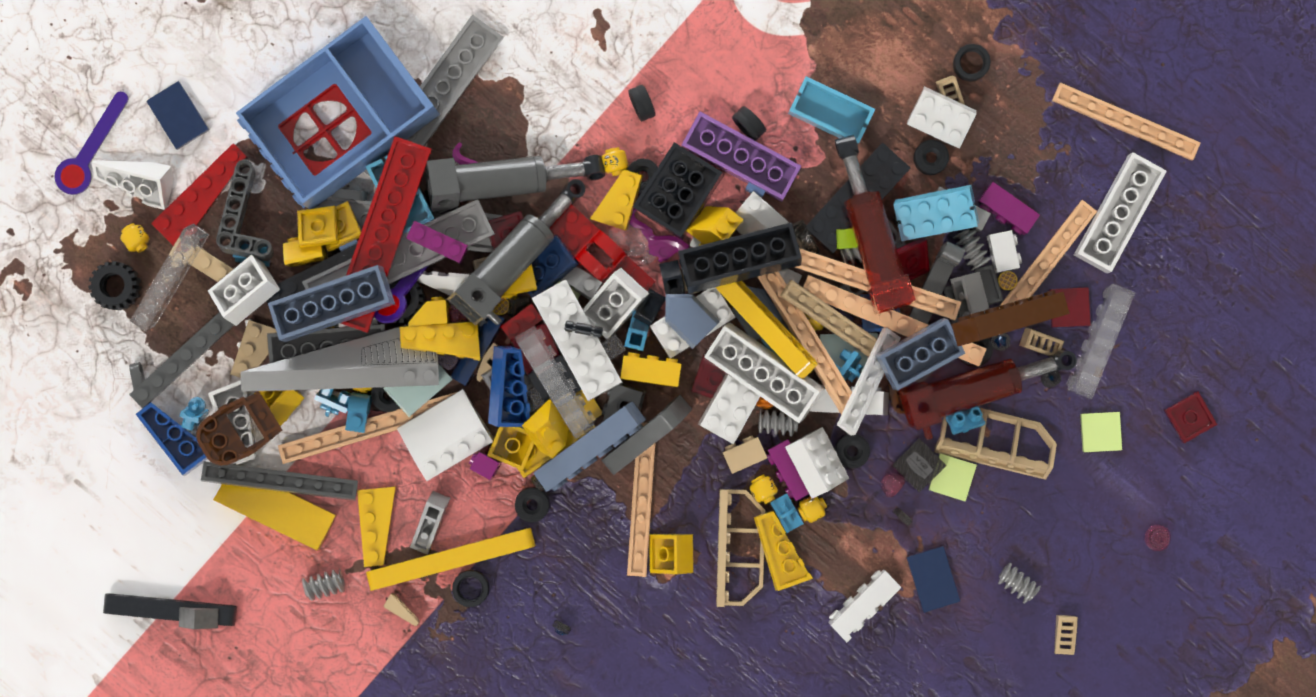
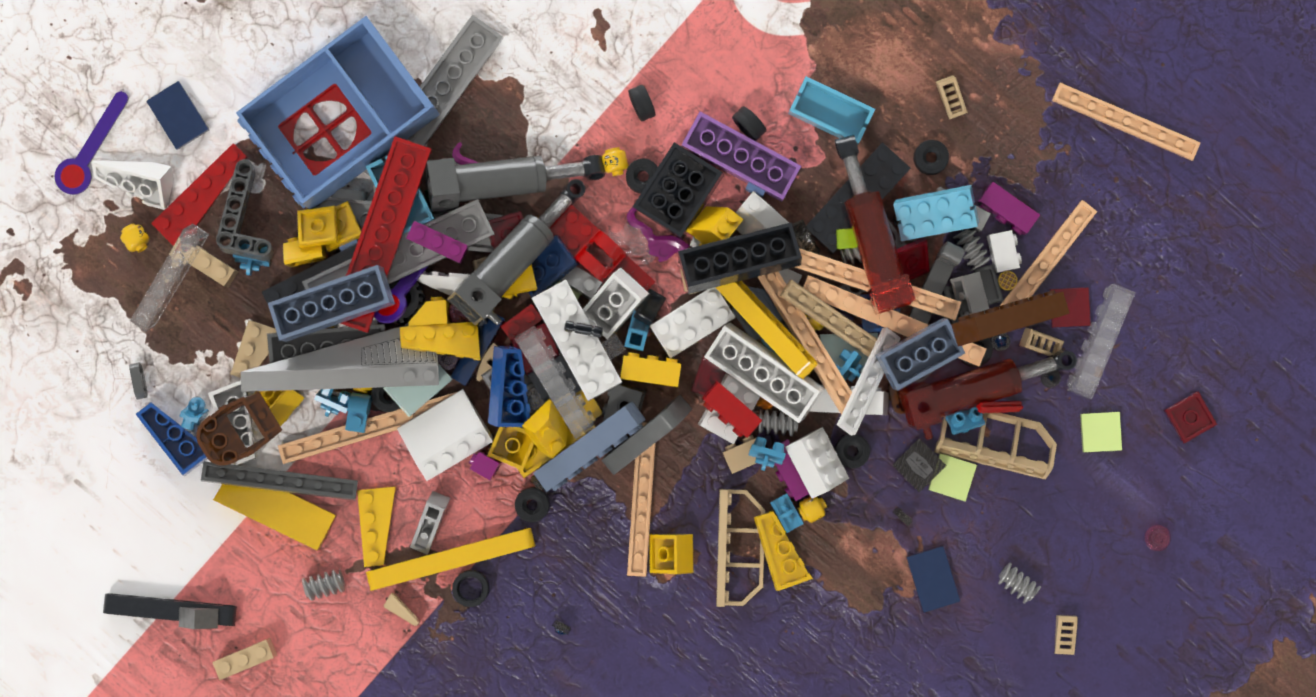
black tyre [88,261,142,310] -> none
dark grey plate [129,312,235,409] -> none
white brick [208,254,280,326] -> none
tile [493,297,510,315] -> none
clear smoke tile [508,296,530,318] -> none
yellow wing [590,170,643,231] -> none
black slope [659,260,685,295] -> none
sand blue tile [665,294,720,349] -> none
yellow head [749,474,778,504] -> none
white wedge [828,569,901,642] -> none
clear pink cone [880,473,905,498] -> none
white brick [907,86,976,149] -> none
black tyre [953,44,991,82] -> none
white brick [1074,153,1166,273] -> none
none -> tan arch [212,638,277,680]
none -> red brick [702,382,762,438]
none -> dark azure hips [748,437,786,471]
none -> red axle [976,401,1023,413]

